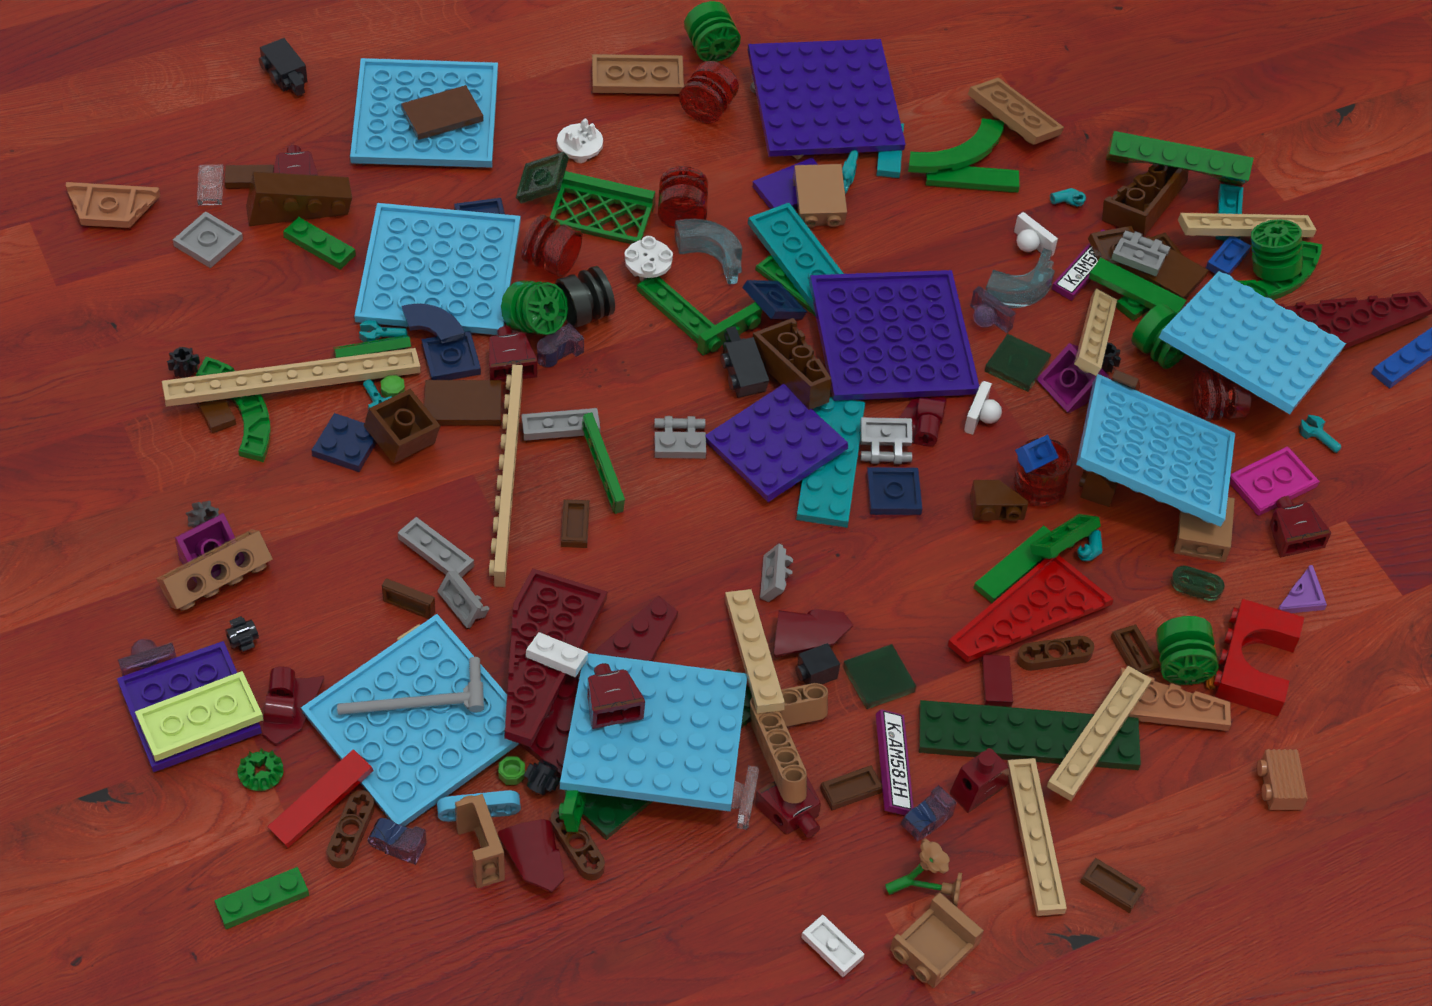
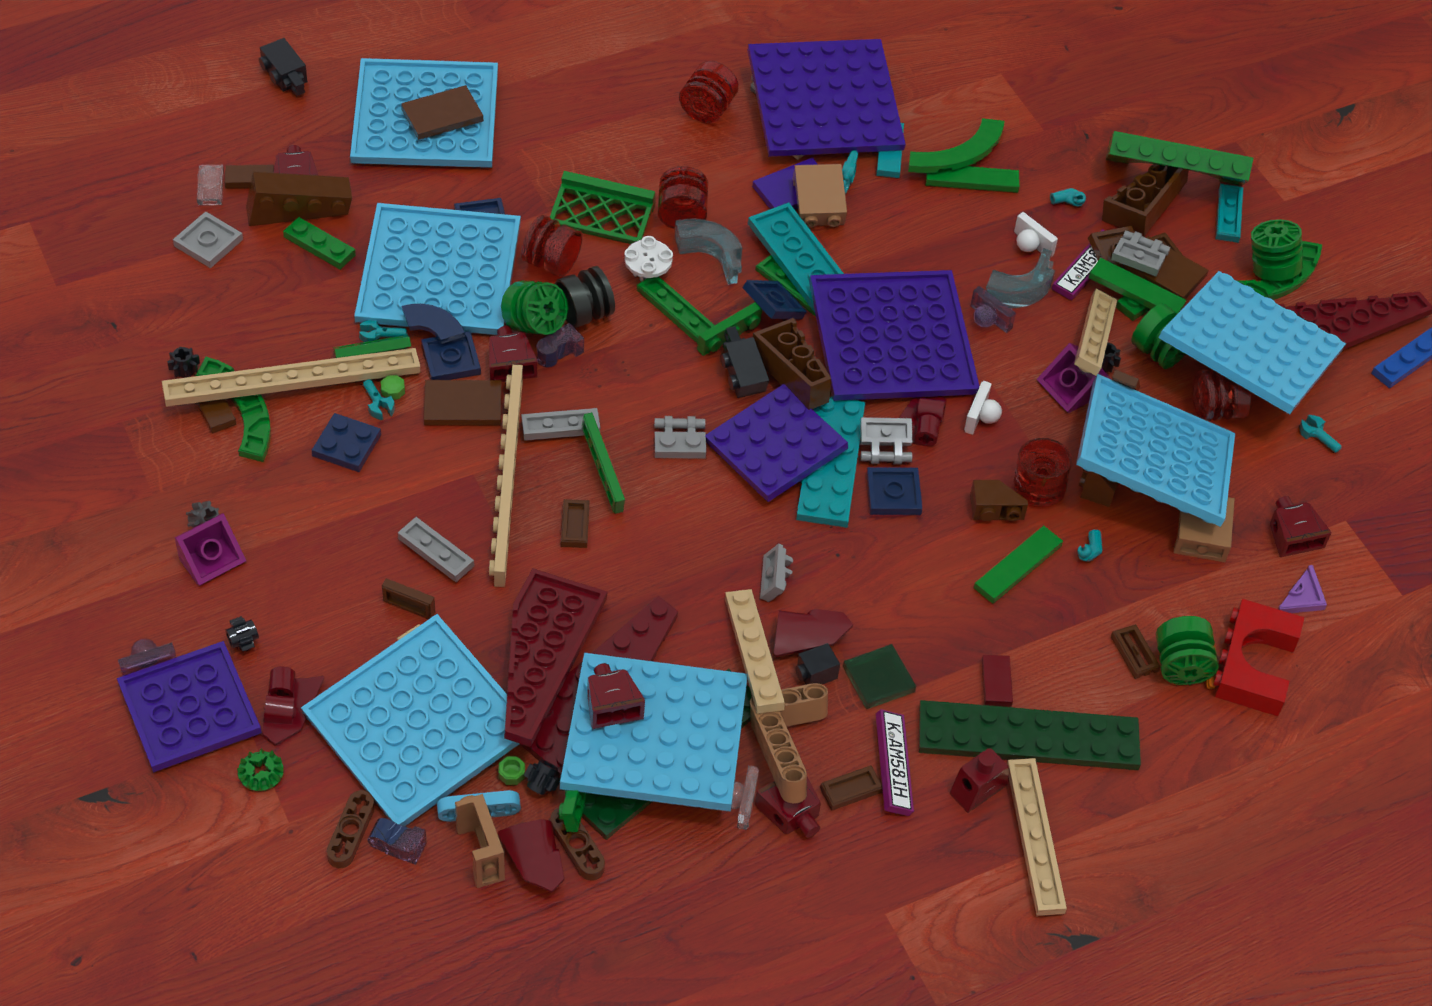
nougat wing [66,182,160,228] -> none
yellowish green plate [135,671,263,762] -> none
medium nougat brick [156,529,273,611] -> none
green plate [214,867,309,929] -> none
red tile [267,749,374,848] -> none
light grey bar [337,657,484,715] -> none
reddish brown brick [364,389,440,464] -> none
light grey plate [437,571,490,628] -> none
clear green tile [516,151,569,203] -> none
white plate [526,632,588,677] -> none
white plate [557,118,603,163] -> none
medium nougat plate [592,54,684,94] -> none
green wheel [684,1,741,63] -> none
white plate [801,915,865,977] -> none
medium nougat plant [885,838,962,907] -> none
medium nougat panel [890,893,984,988] -> none
clear purple leg [901,785,956,841] -> none
red wing [947,555,1114,662] -> none
medium nougat plate [968,78,1064,145] -> none
clear green tile [985,334,1051,392] -> none
blue plate [1015,435,1059,473] -> none
reddish brown beam [1017,636,1094,671] -> none
green plate [1030,514,1101,559] -> none
tan plate [1047,666,1152,801] -> none
reddish brown tile [1080,858,1145,913] -> none
nougat wing [1119,667,1231,731] -> none
clear green plate [1171,566,1225,601] -> none
tan plate [1178,213,1316,237] -> none
blue plate [1206,236,1251,275] -> none
dark pink tile [1230,446,1320,516] -> none
nougat brick [1257,749,1308,810] -> none

